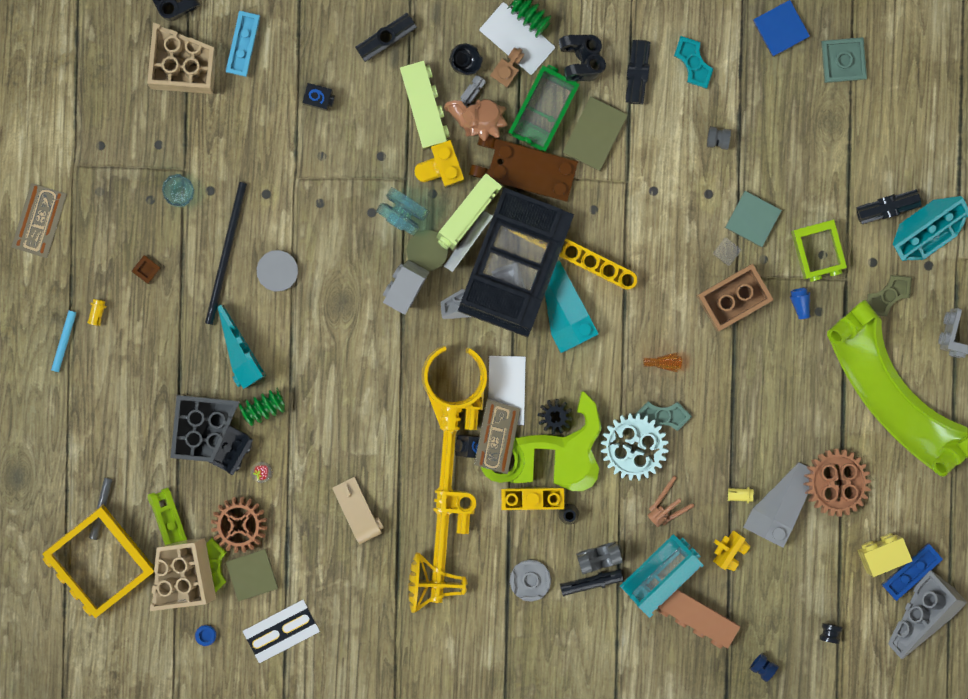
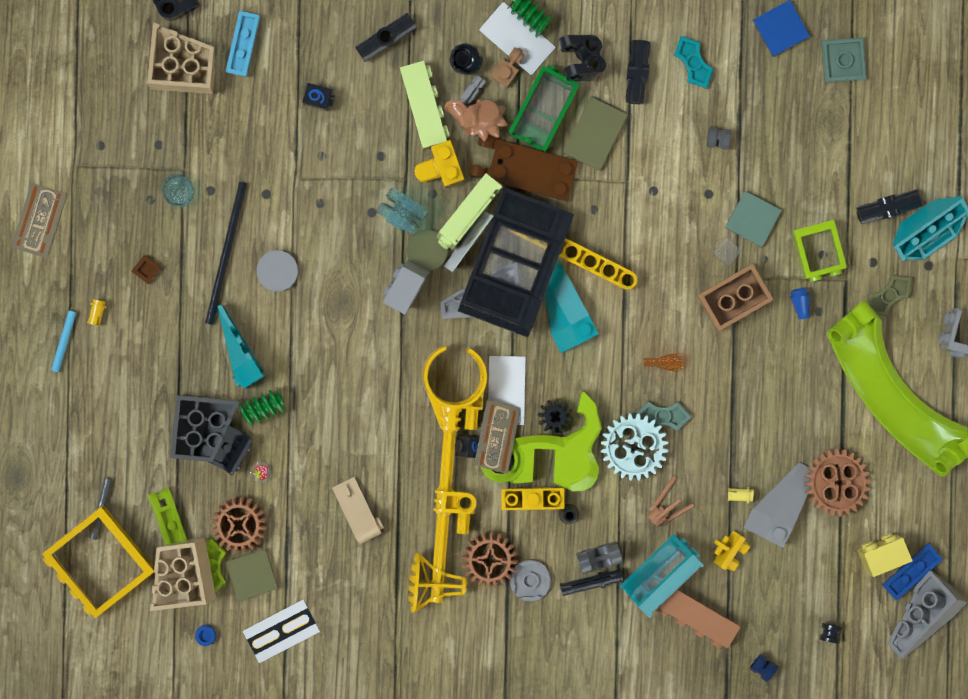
none -> nougat gear [462,531,518,588]

